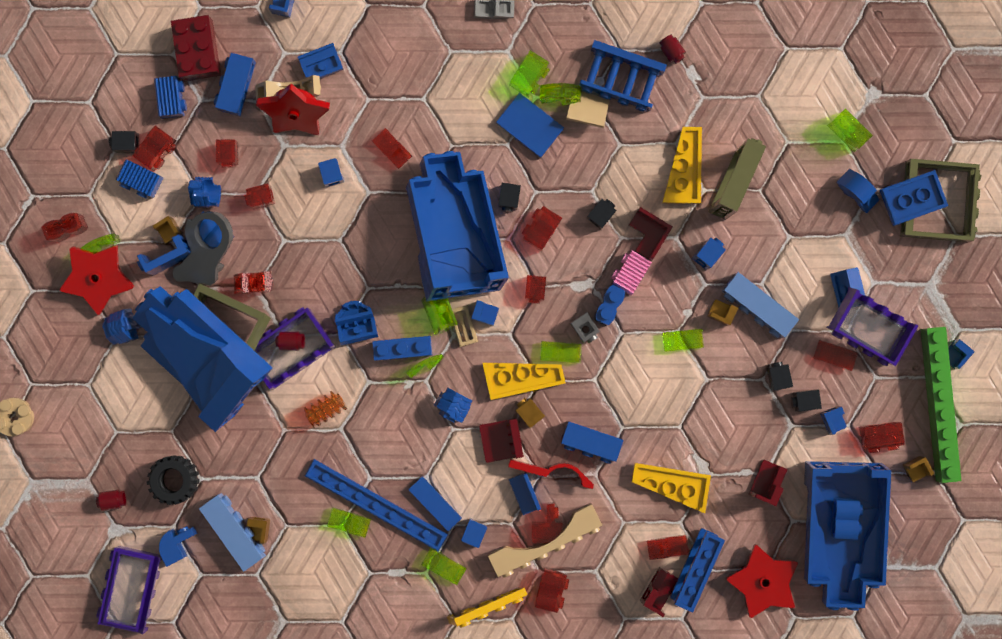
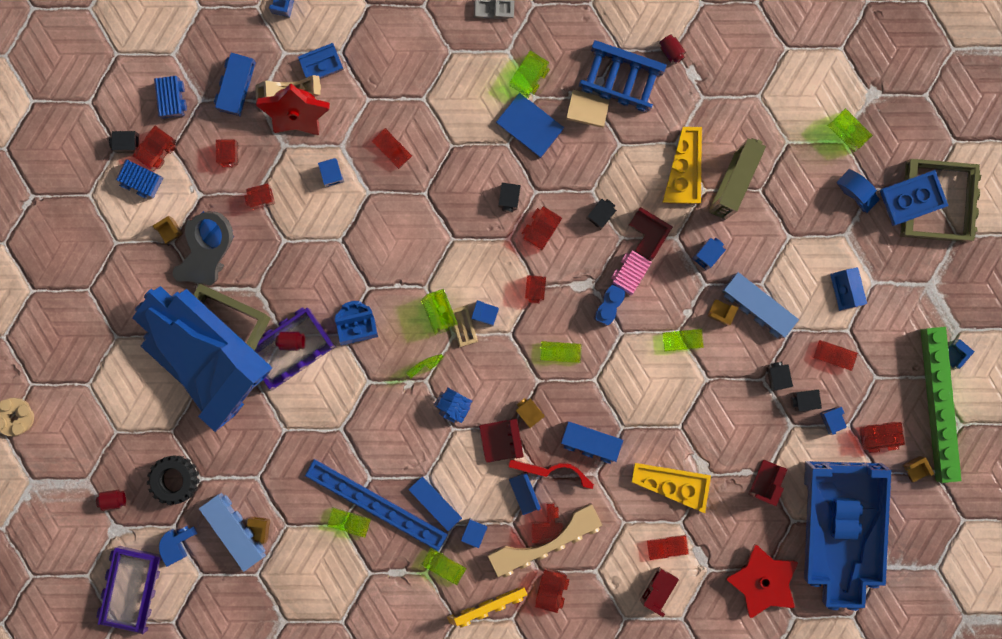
clear red brick [41,213,88,242] -> none
red plate [60,245,134,315] -> none
clear neon green slope [80,233,120,253] -> none
blue hair [102,308,142,345] -> none
blue panel [137,234,191,275] -> none
dark red brick [171,15,221,82] -> none
blue hair [188,177,221,208] -> none
clear red brick [234,271,273,294] -> none
clear orange piece [304,391,348,429] -> none
blue brick [372,336,433,361] -> none
blue panel [406,151,509,301] -> none
yellow wing [482,363,566,400] -> none
clear neon green slope [540,83,581,106] -> none
flat silver brick [570,313,600,343] -> none
blue fence [670,528,725,613] -> none
window [826,287,918,366] -> none

